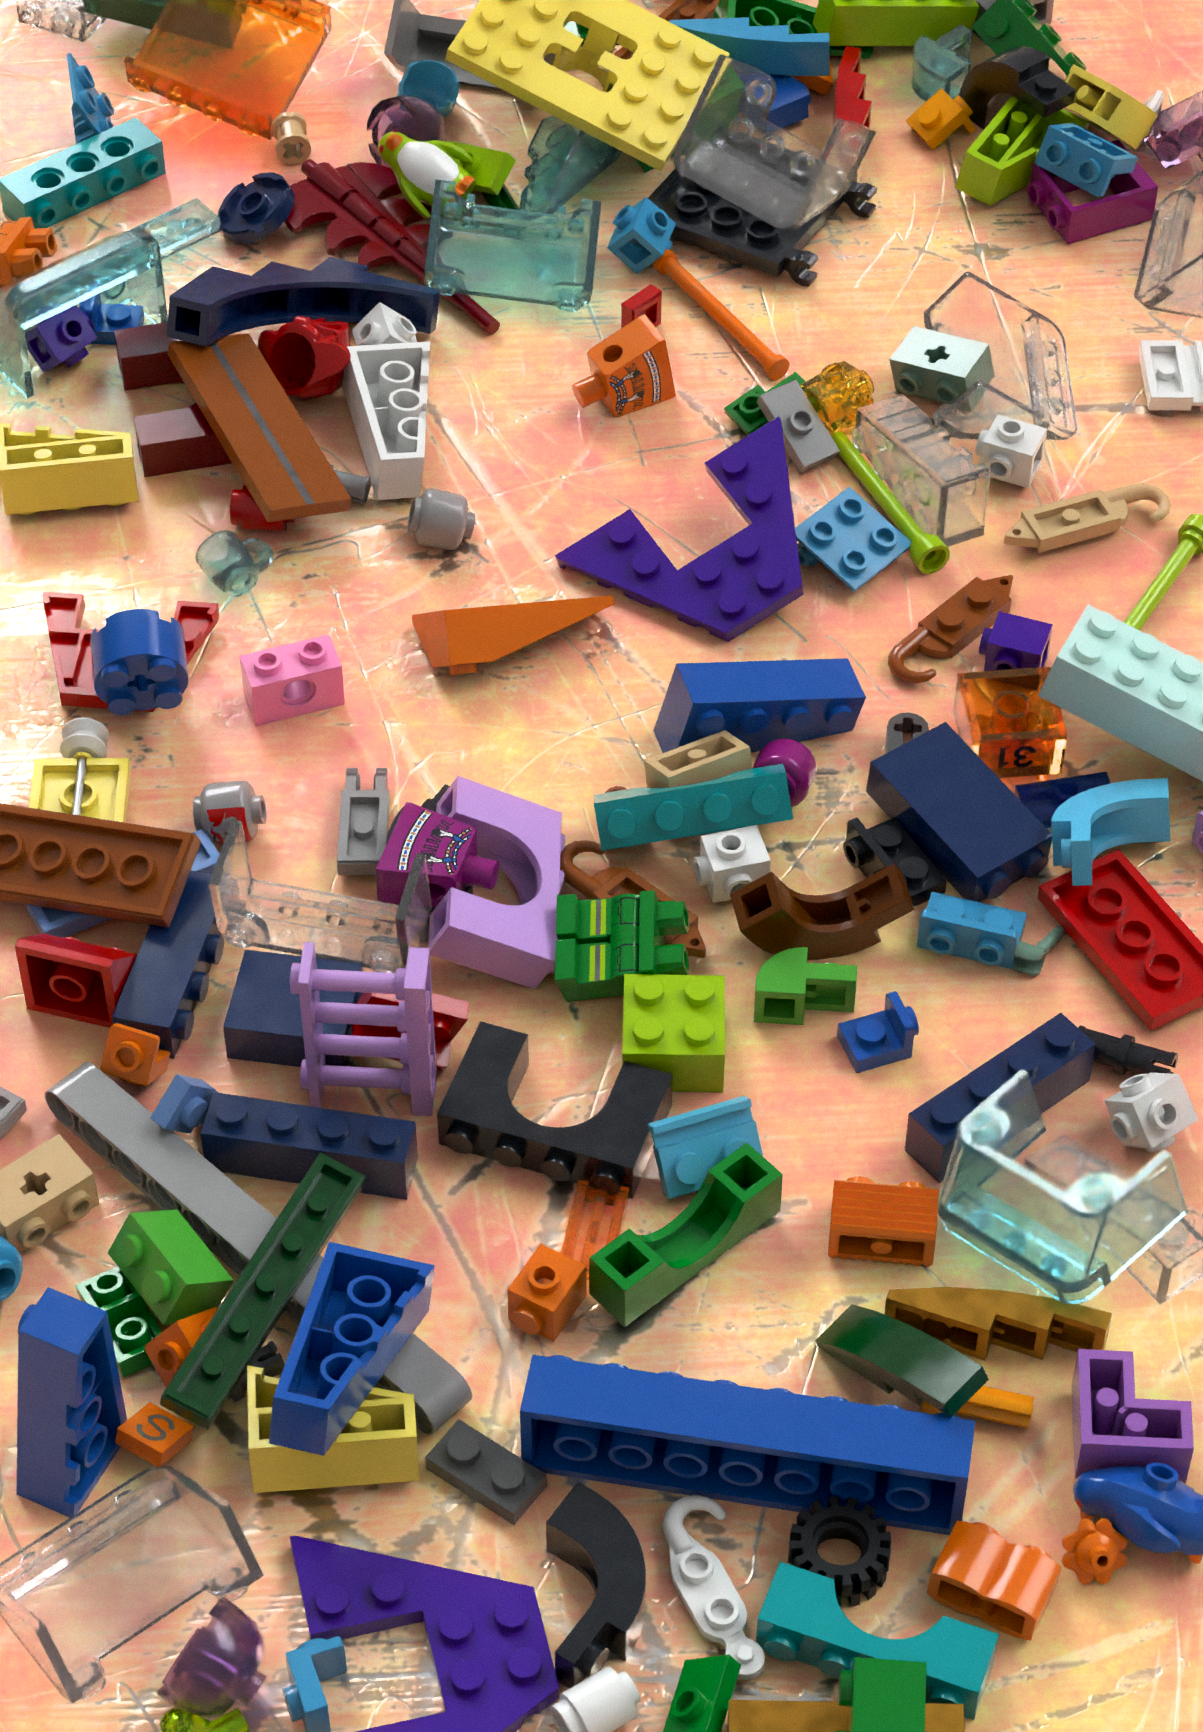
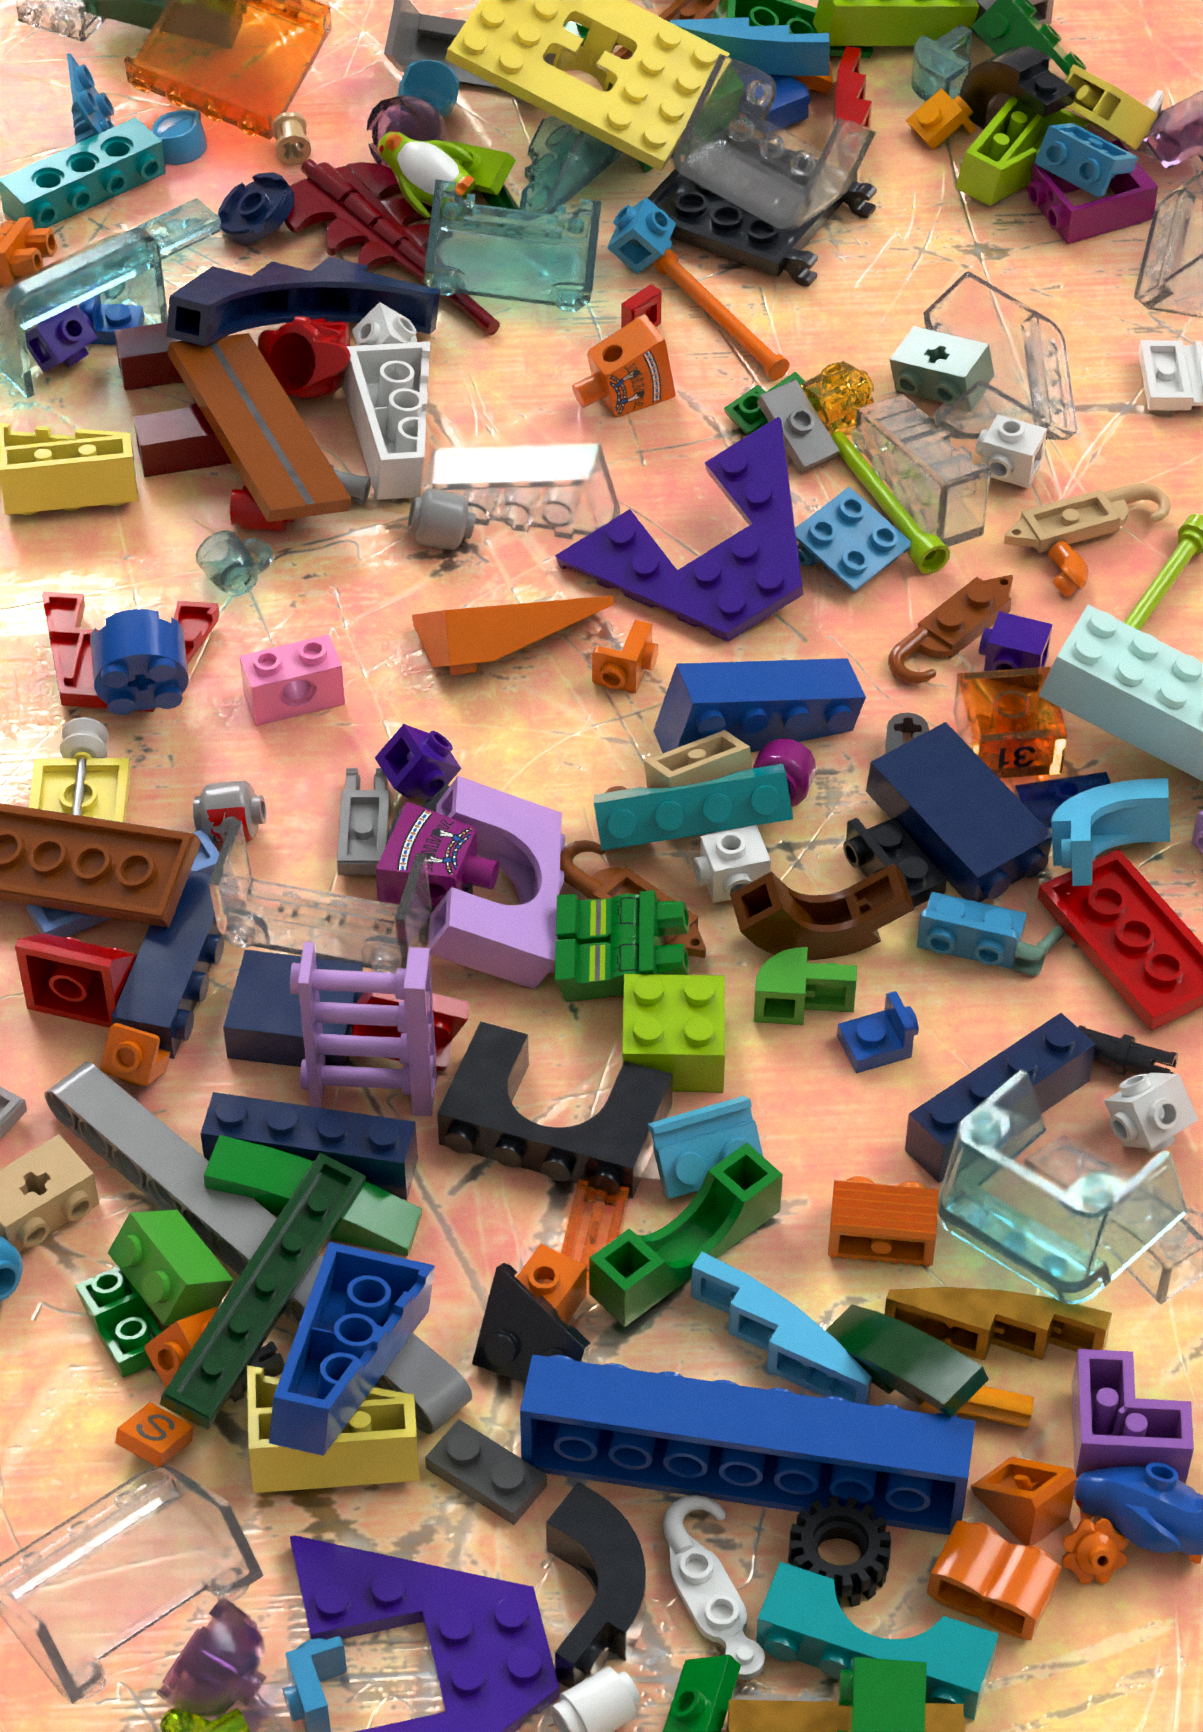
blue wedge [16,1287,127,1519] -> none
medium blue plate [150,1074,219,1134] -> none
none -> dark azure hat [150,110,207,165]
none -> green slope [204,1135,422,1256]
none -> dark purple brick [375,724,462,800]
none -> clear wedge [420,443,621,540]
none -> black wing [472,1263,591,1383]
none -> orange bracket [592,620,658,693]
none -> medium azure slope [691,1252,872,1405]
none -> orange slope [971,1456,1077,1546]
none -> orange arm [1048,540,1089,597]

